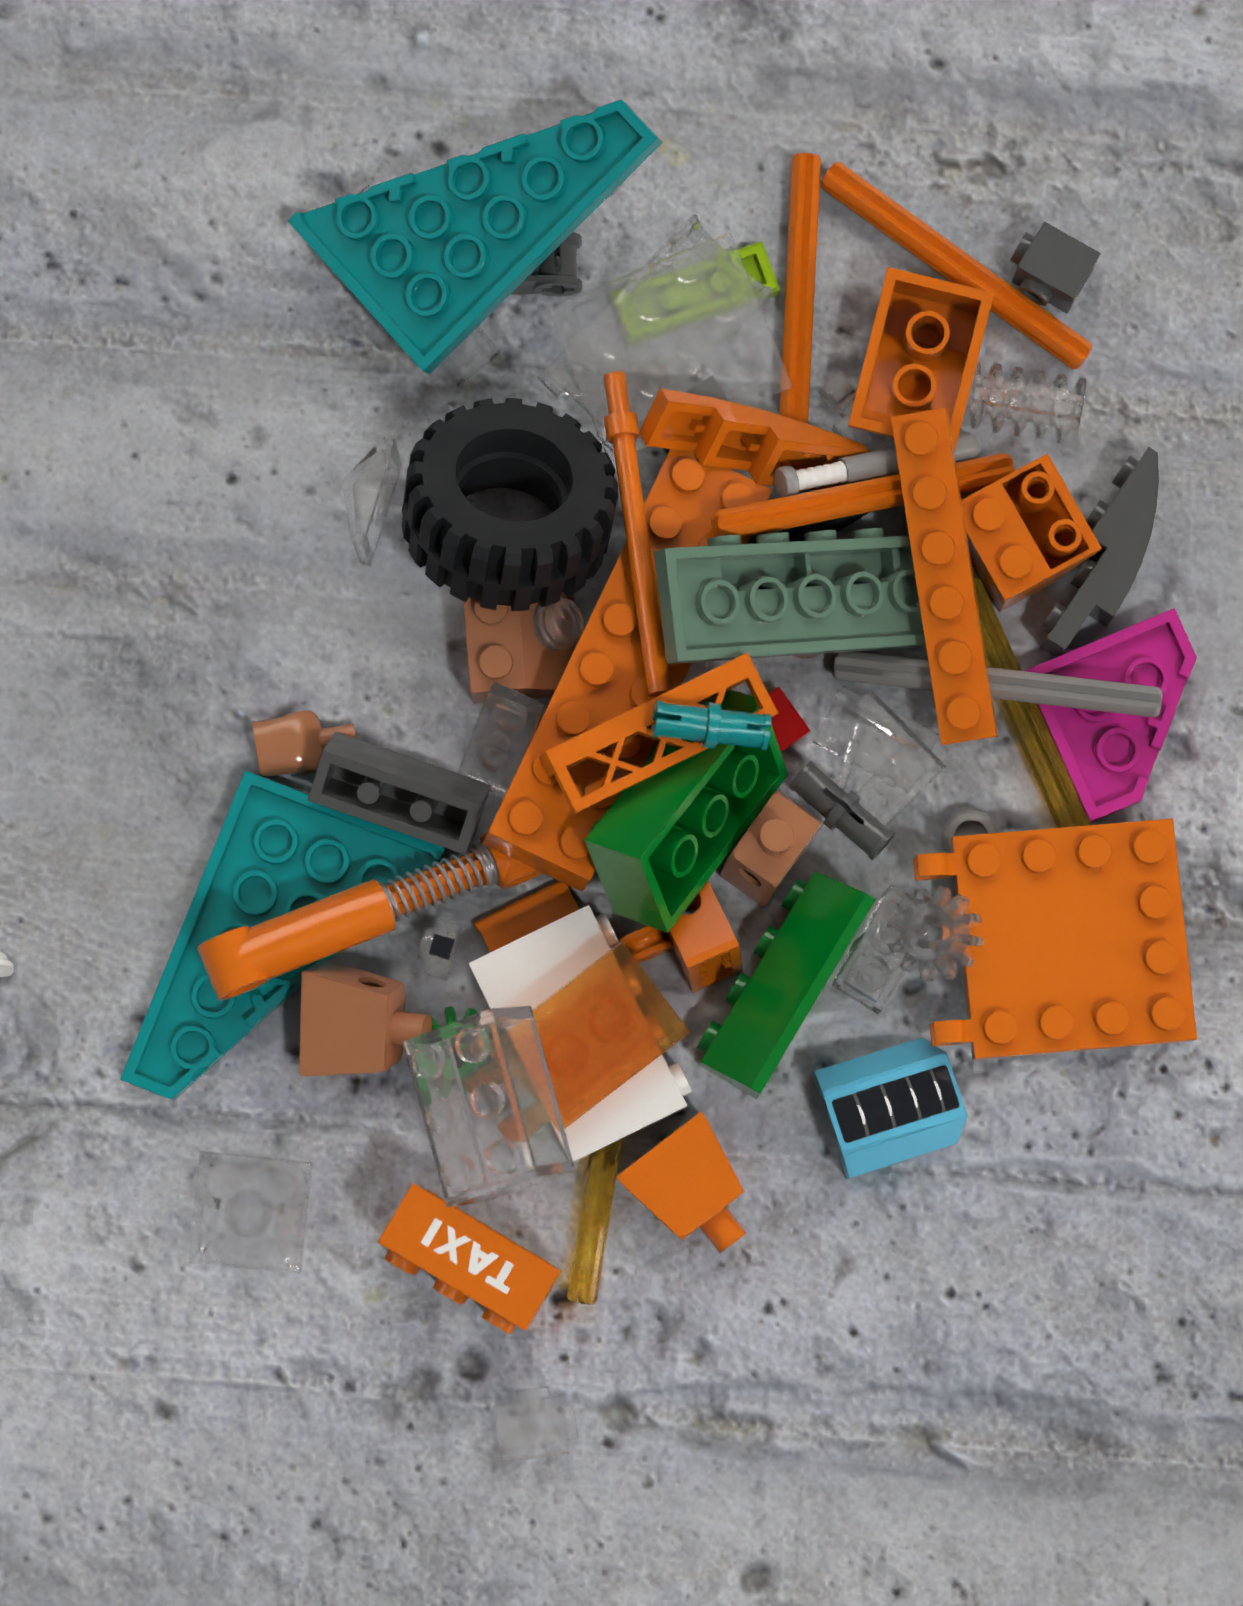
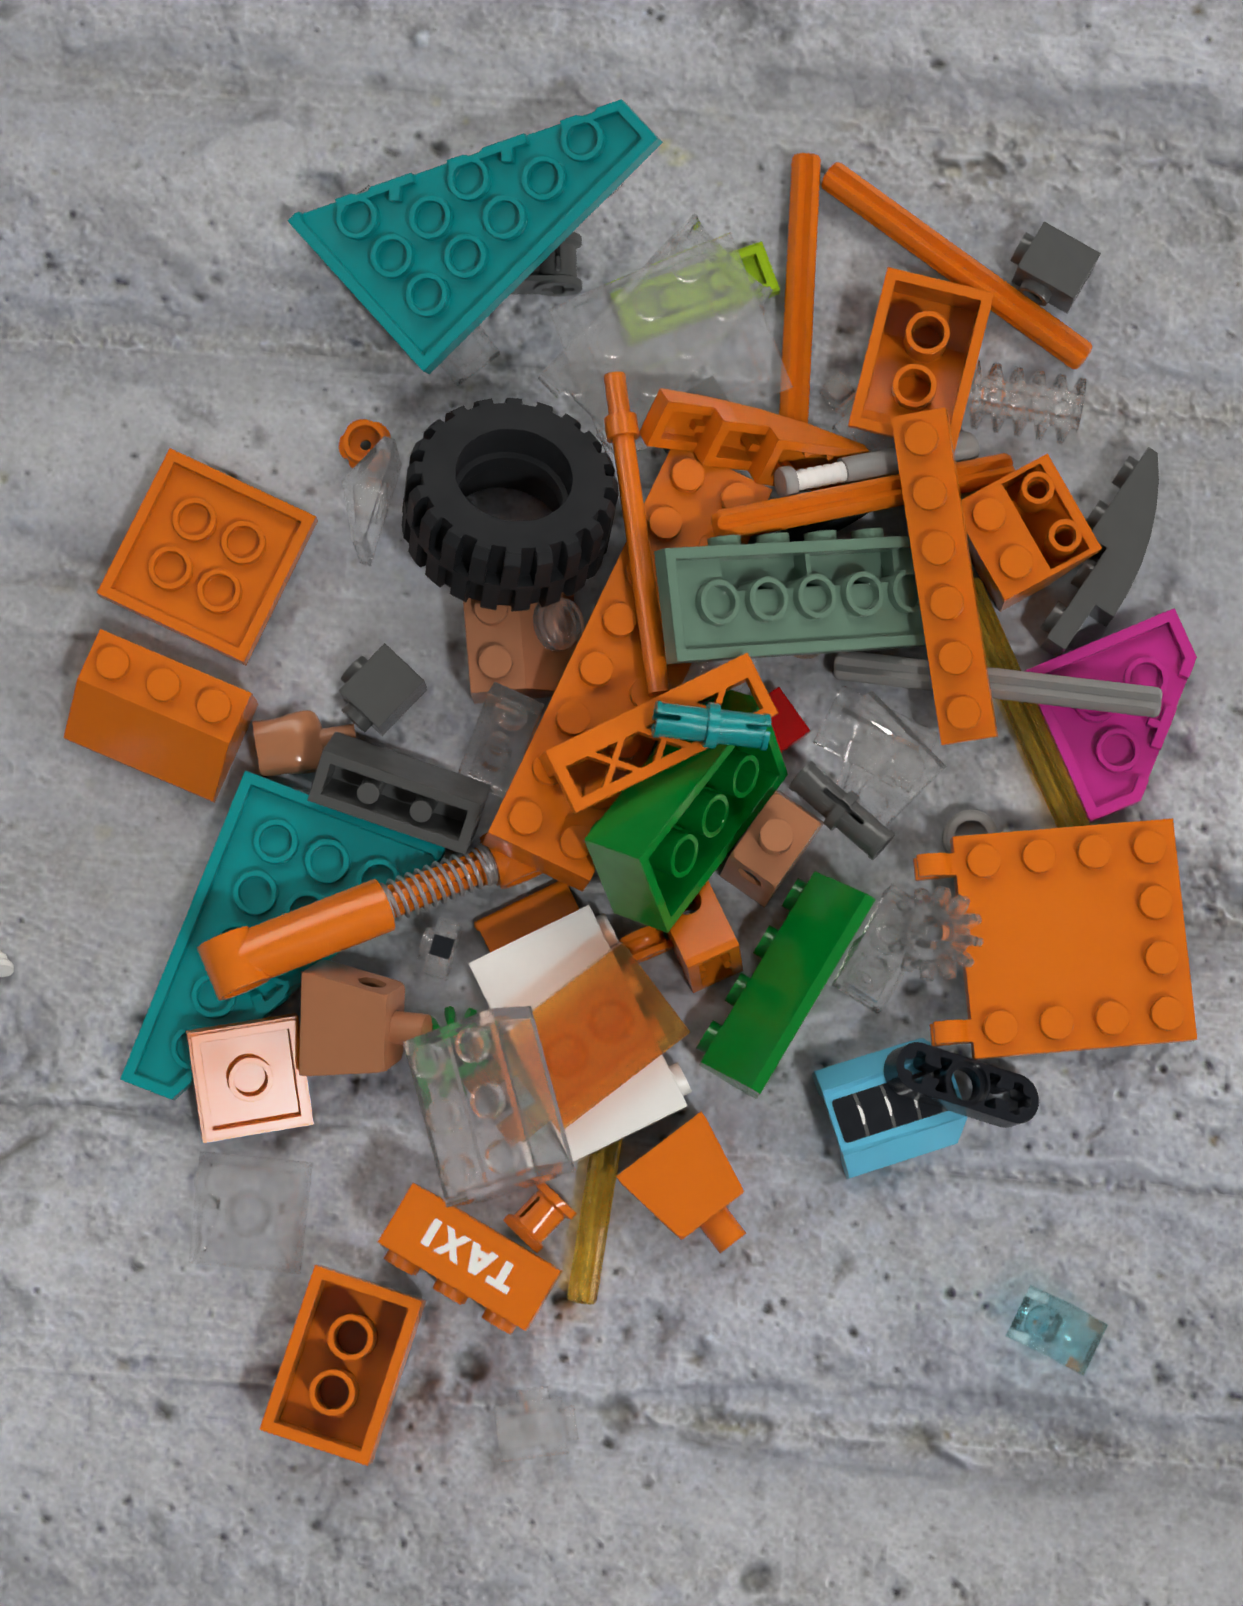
none -> orange slope [63,629,259,803]
none -> orange plate [97,448,318,666]
none -> tile [186,1013,314,1143]
none -> orange brick [259,1265,427,1466]
none -> orange plate [339,419,392,472]
none -> dark grey brick [339,643,428,736]
none -> orange bush [503,1179,577,1253]
none -> black beam [884,1042,1039,1128]
none -> clear light blue brick [1006,1285,1108,1376]

